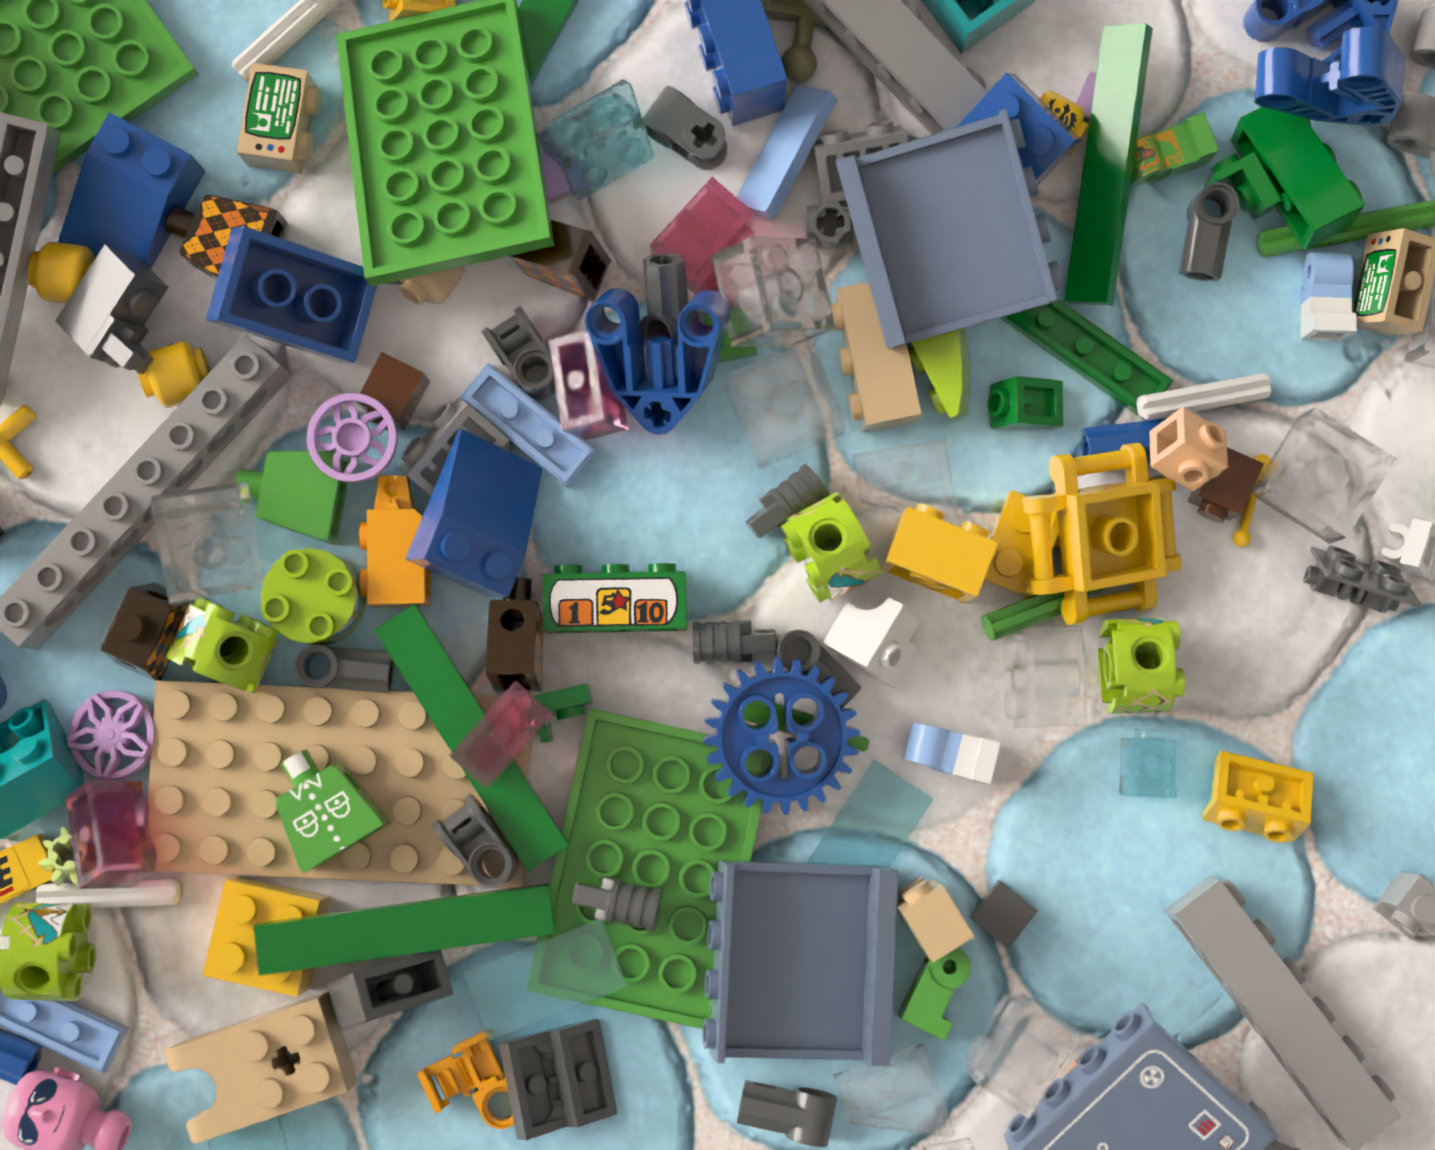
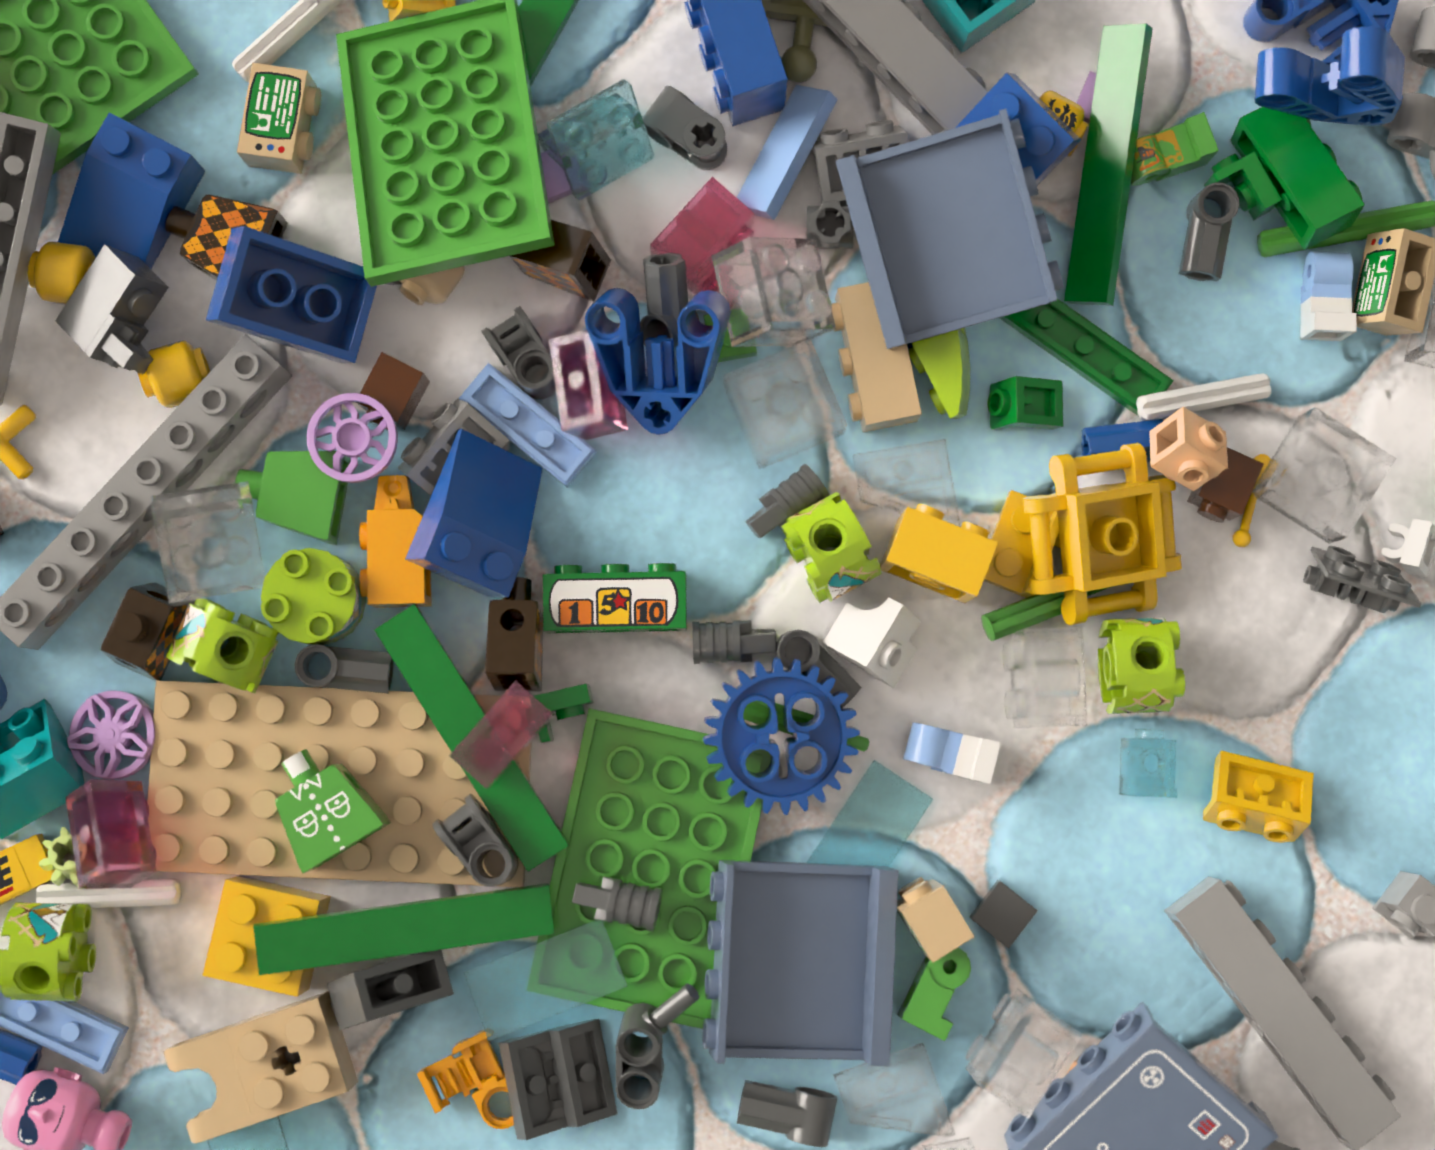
none -> dark grey beam [616,984,699,1110]

